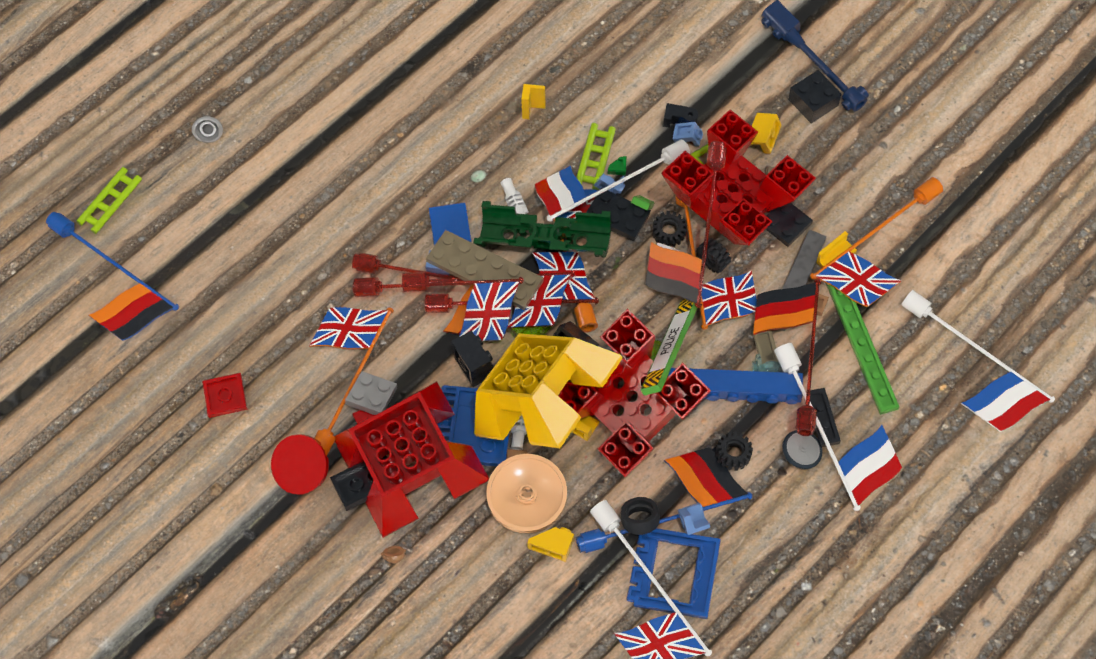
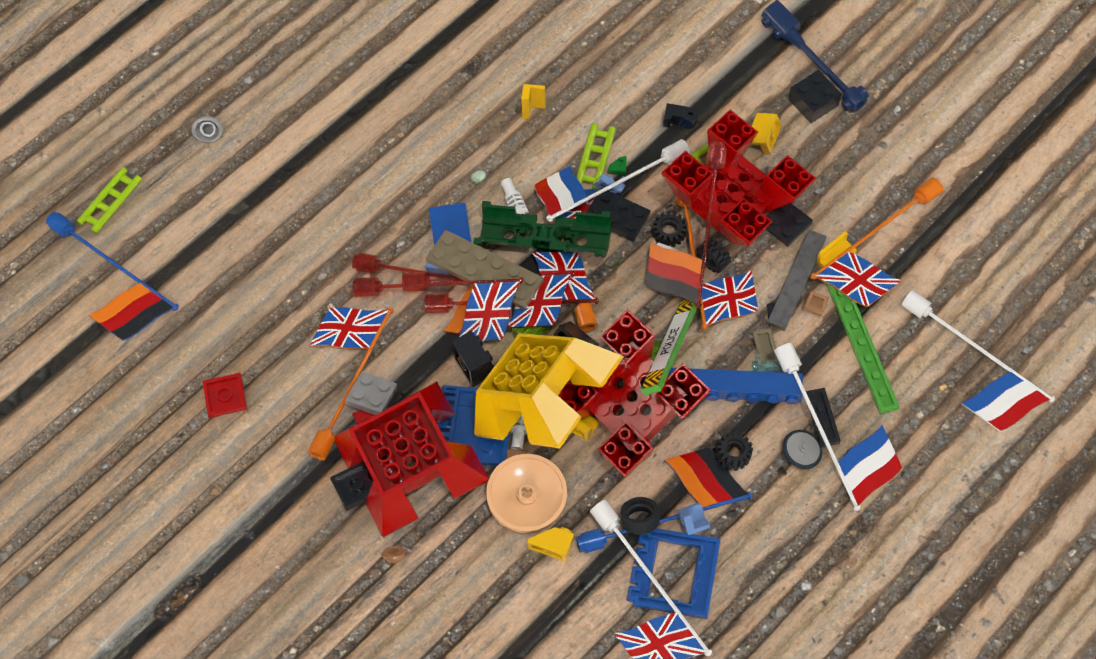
red tile [271,434,329,494] -> none
bright green tile [631,195,655,210] -> none
medium blue bracket [673,122,703,146] -> none
flag [753,279,822,436] -> none

